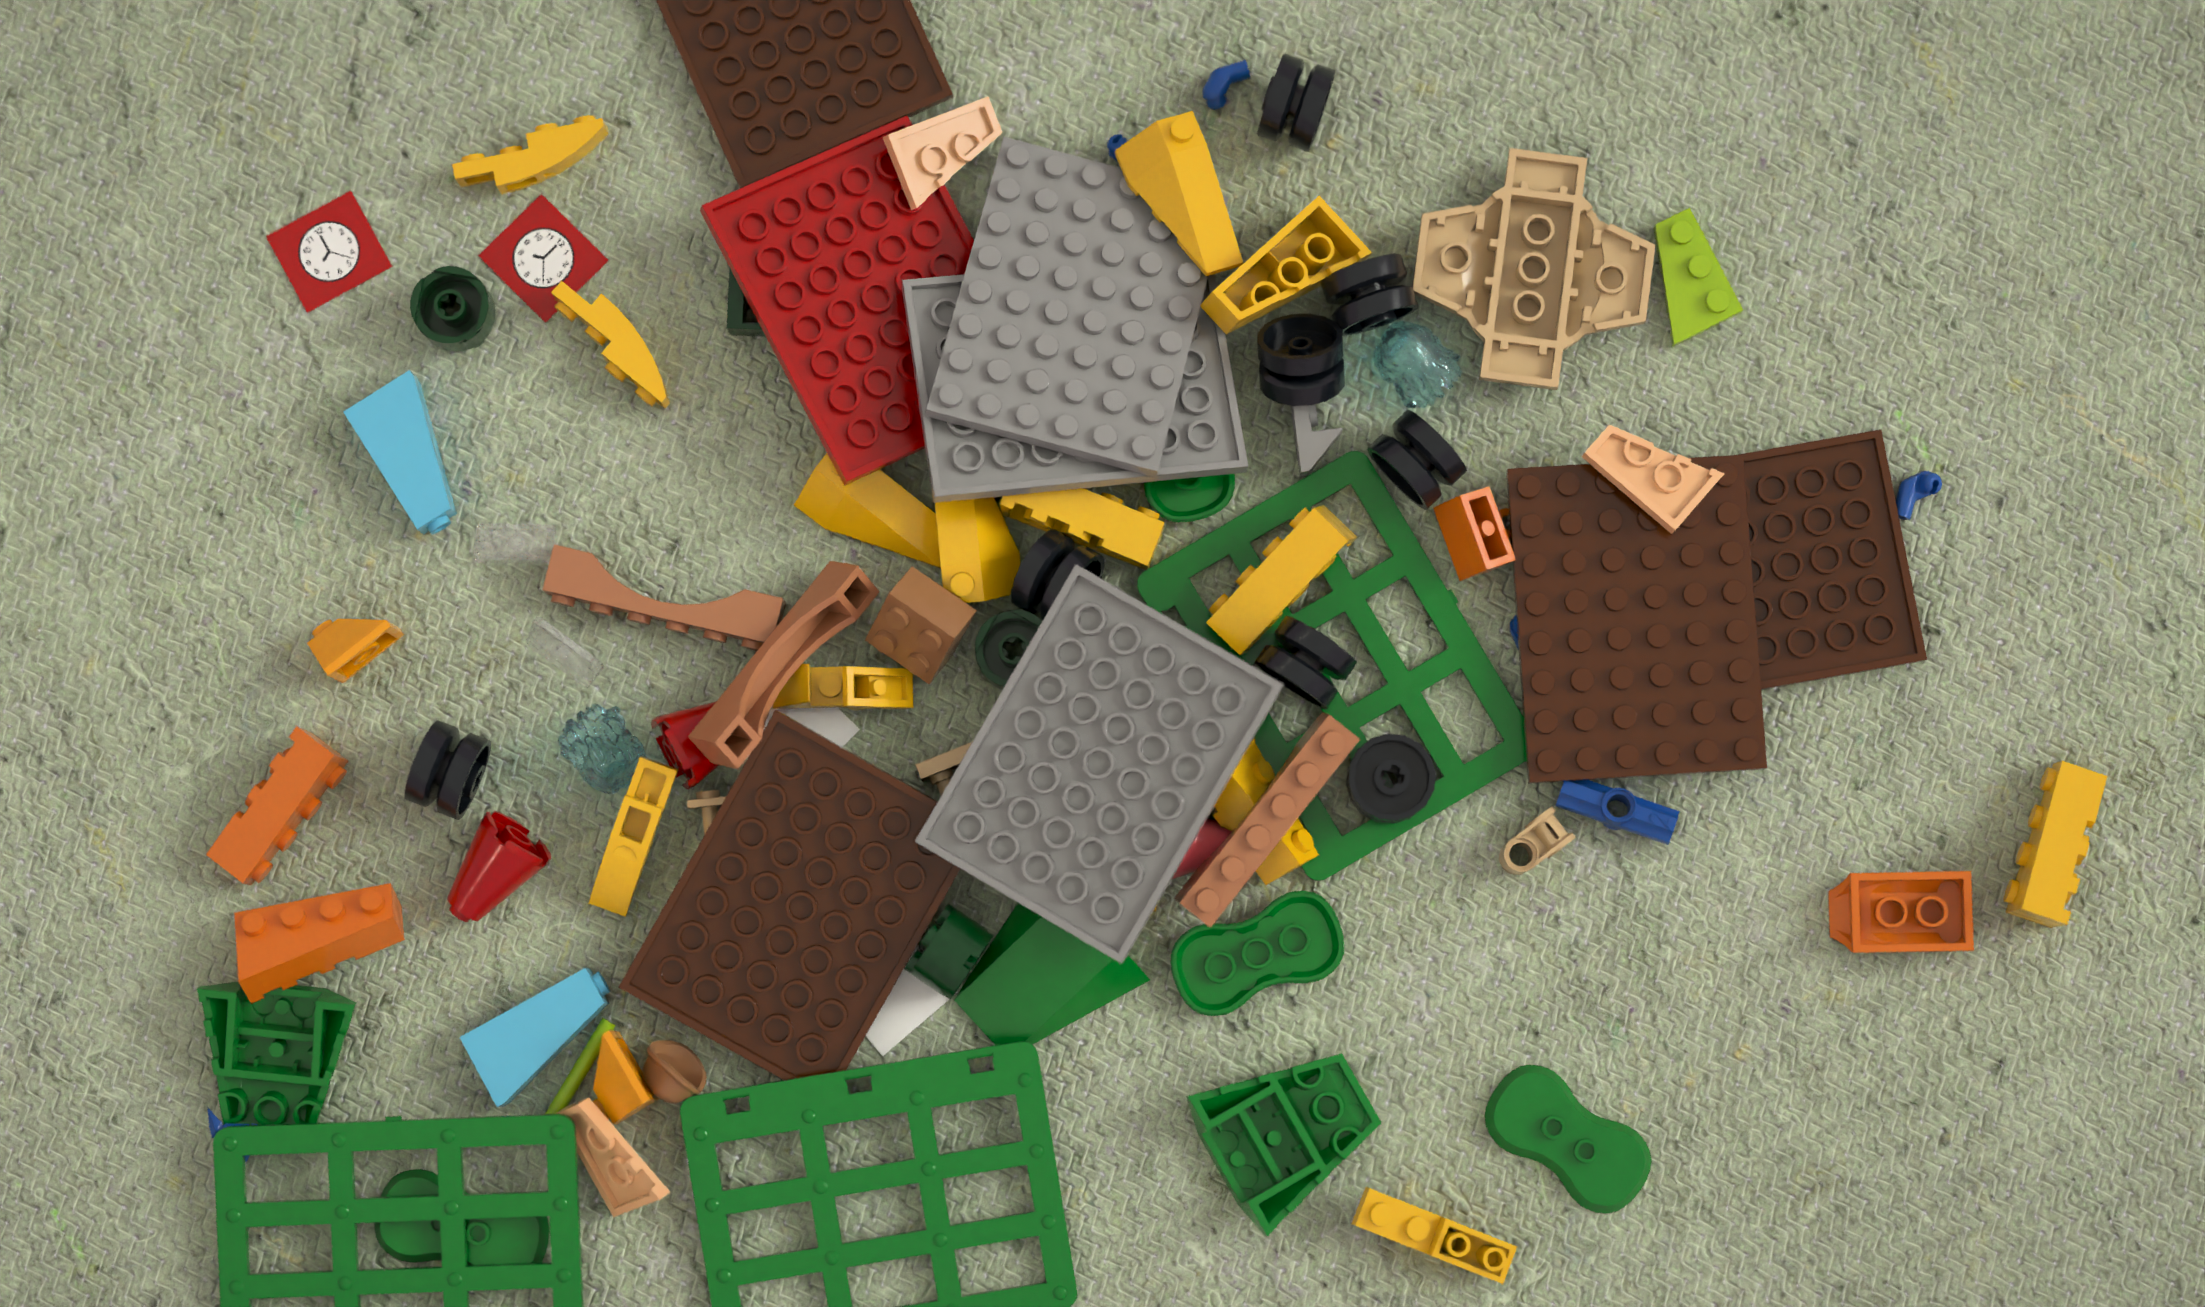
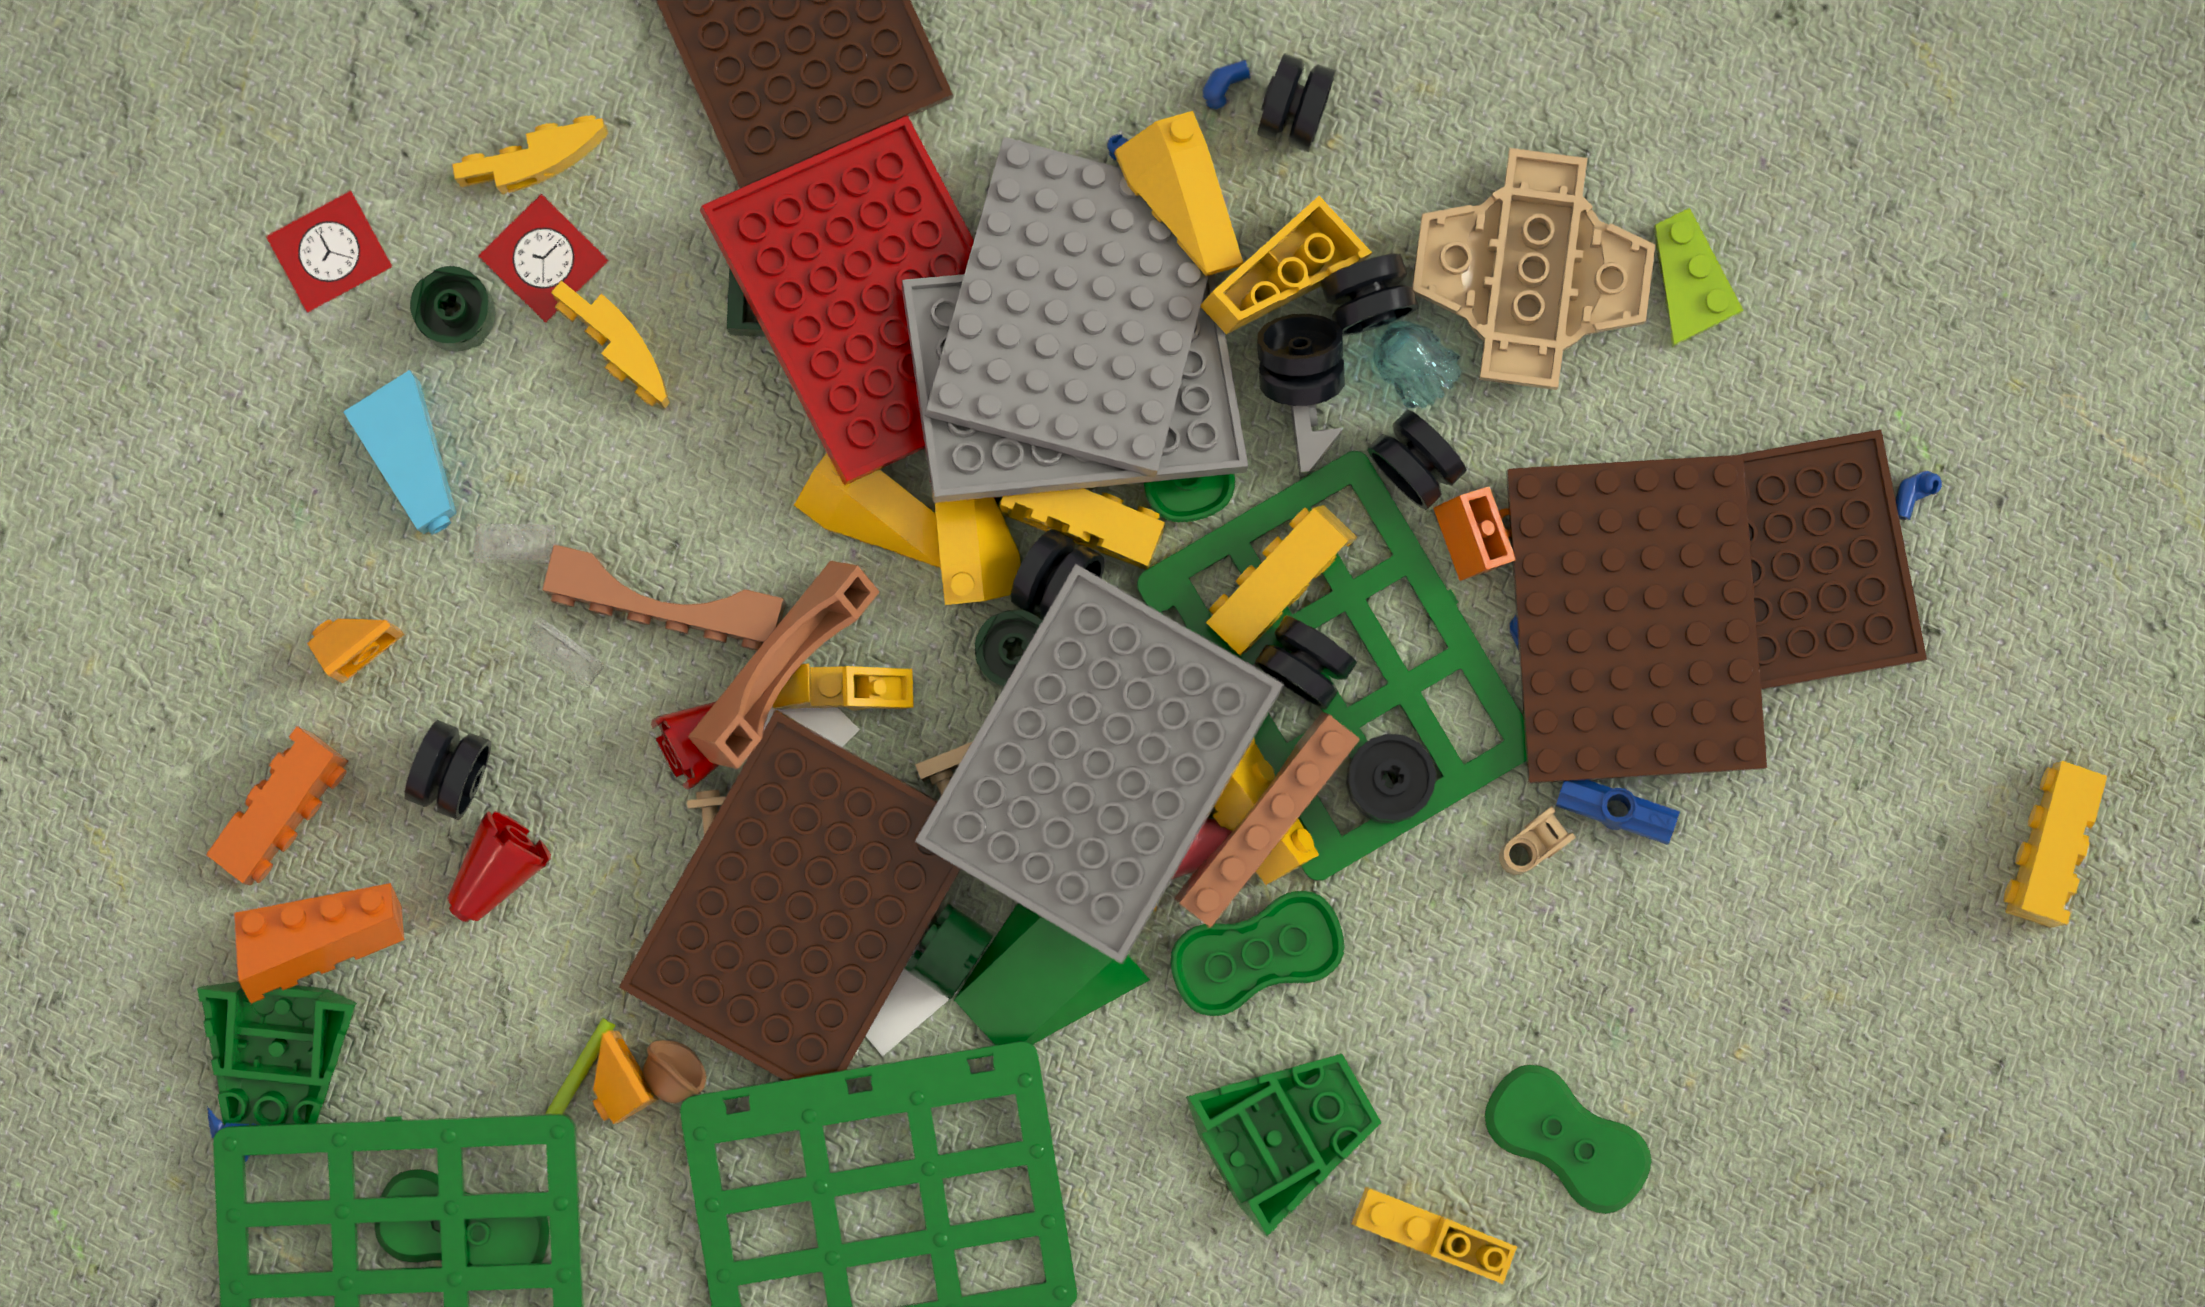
medium azure slope [459,968,610,1107] -> none
light nougat wing [556,1097,670,1217] -> none
clear light blue hair [558,703,646,794] -> none
yellow slope [589,756,678,917] -> none
medium nougat brick [865,566,977,685] -> none
light nougat wing [883,96,1003,210] -> none
light nougat wing [1582,424,1724,534] -> none
orange slope [1828,871,1974,953] -> none

